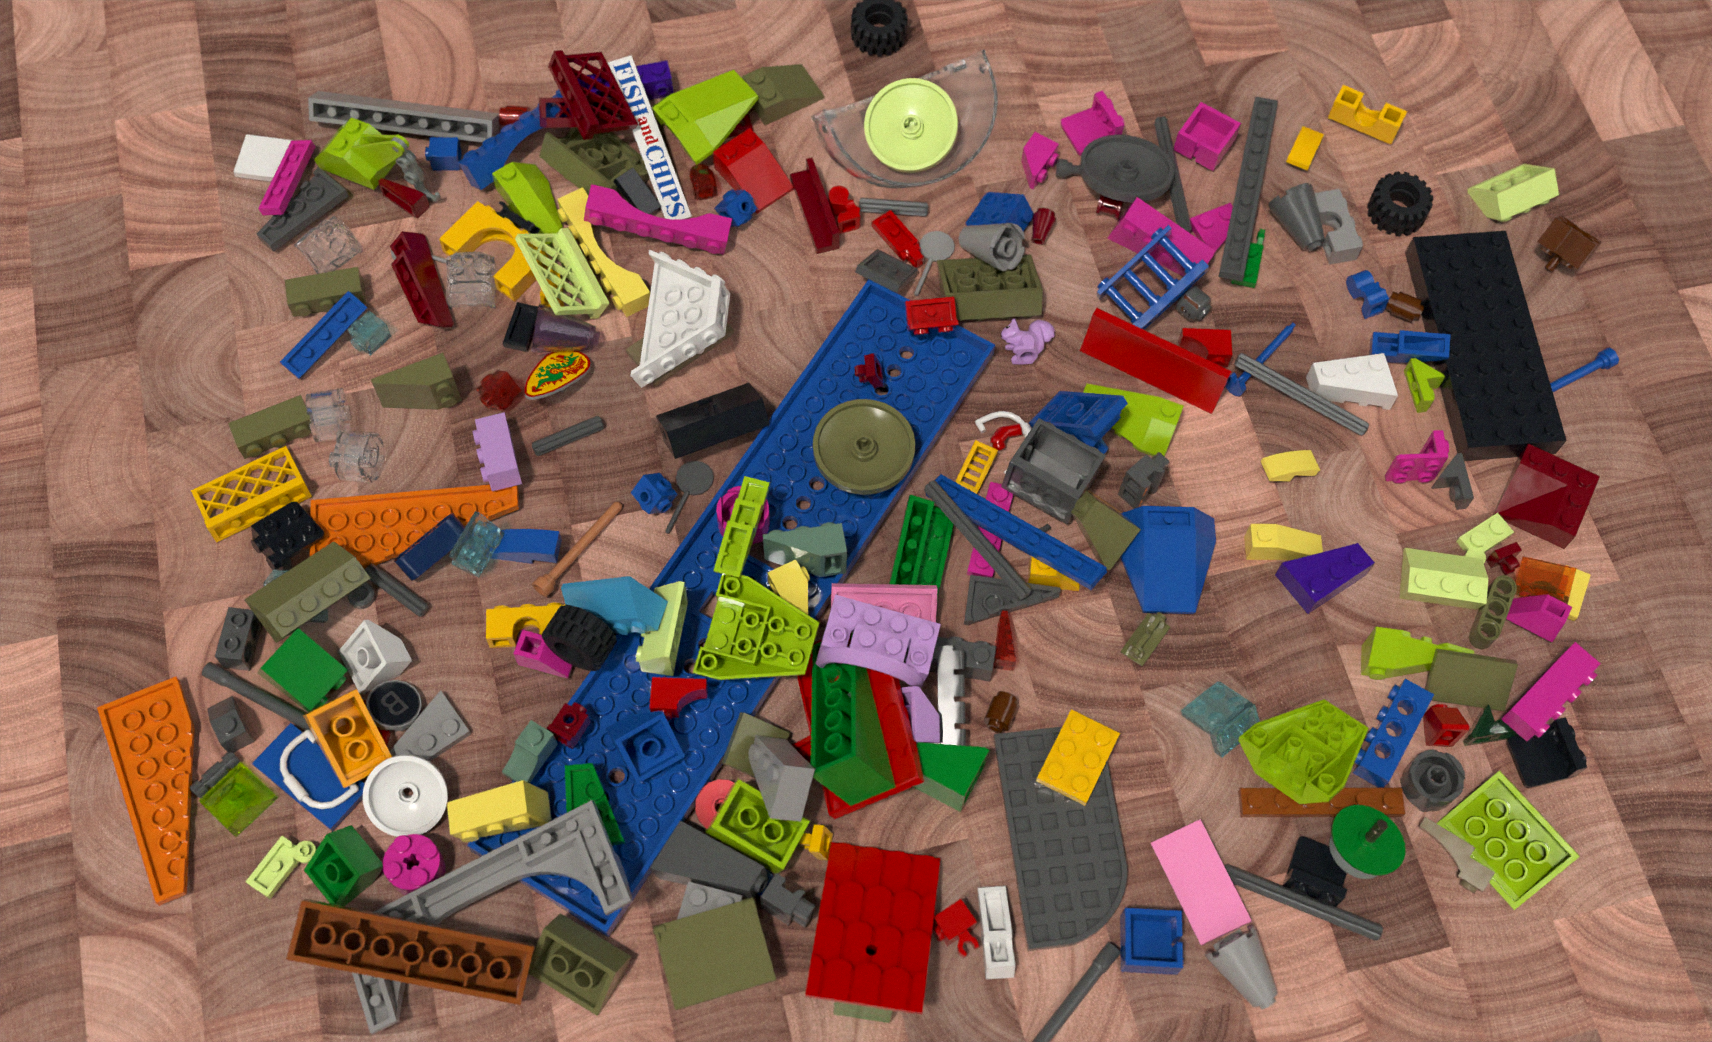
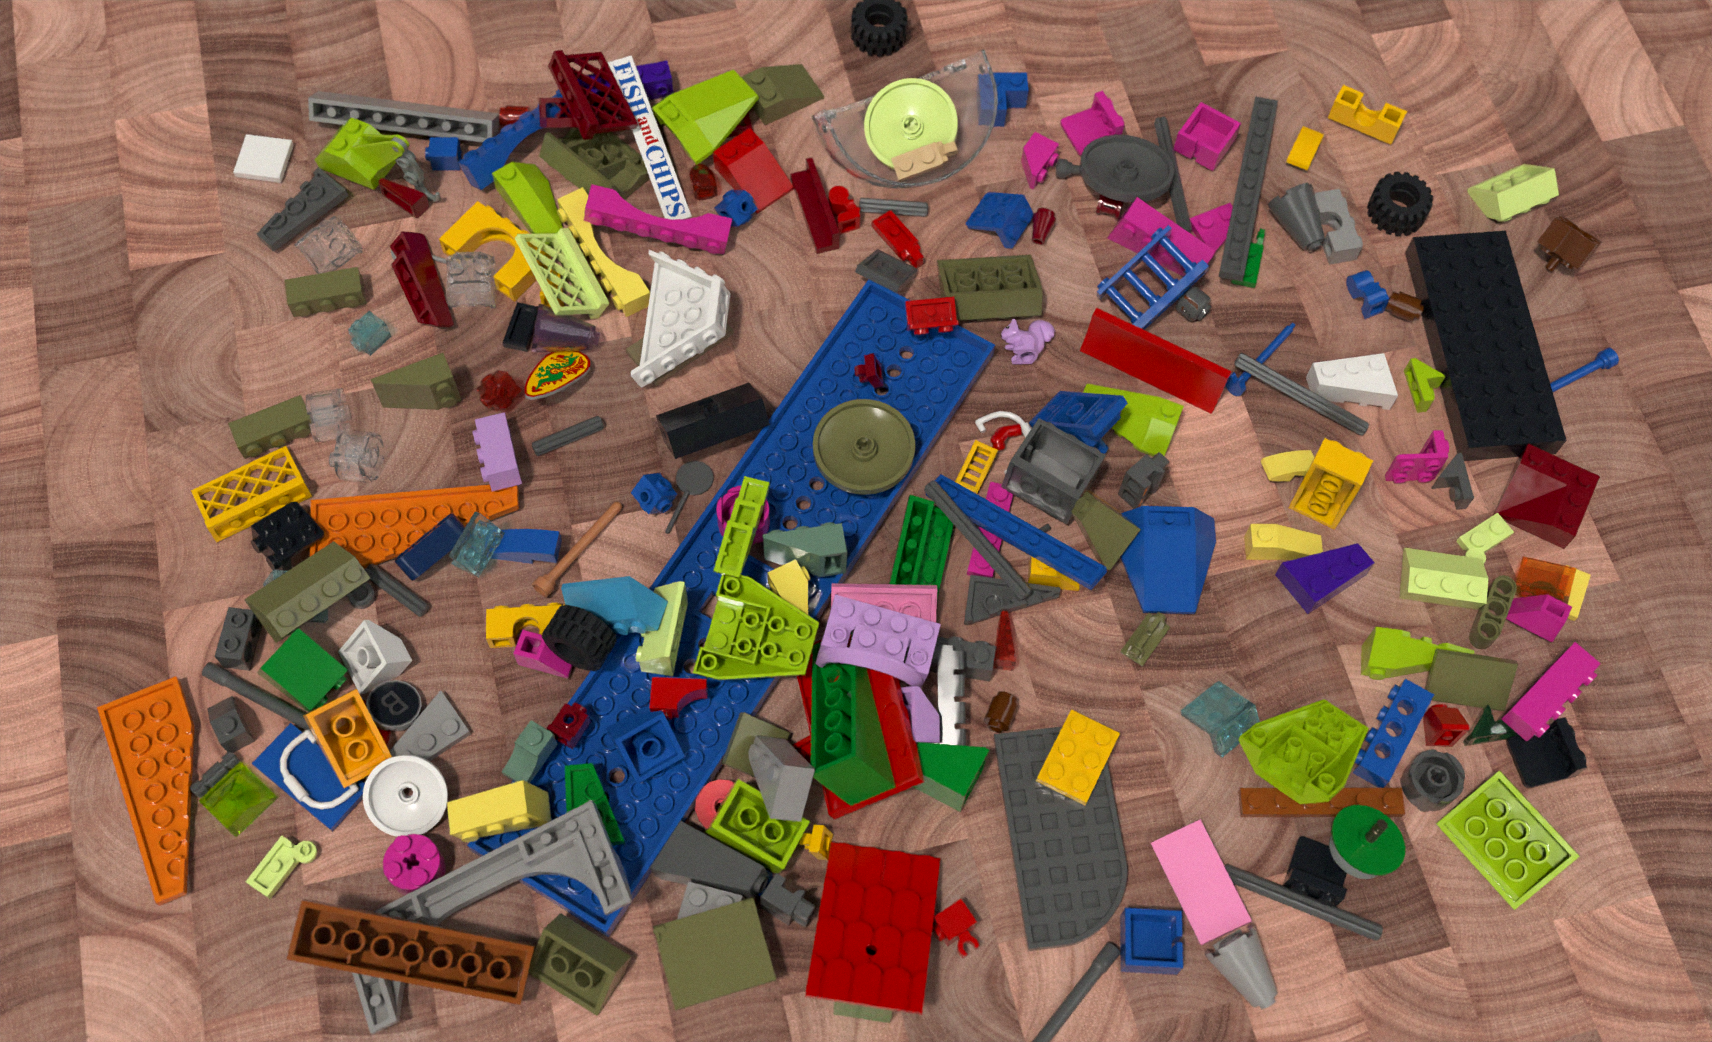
dark pink plate [258,140,315,215] -> none
blue plate [280,291,367,380] -> none
green slope [304,825,383,906] -> none
black piece [496,201,540,234] -> none
black tile [613,168,661,214] -> none
light grey piece [914,231,955,296] -> none
light grey cone [959,223,1025,271] -> none
white slope [978,886,1015,979] -> none
red arch [1178,328,1233,367] -> none
blue slope [1369,330,1450,363] -> none
dark tan slope [1419,817,1495,894] -> none
dark red tile [1486,542,1522,575] -> none
none -> tan hinge [891,141,958,182]
none -> blue brick [979,72,1028,127]
none -> yellow brick [1288,438,1374,530]

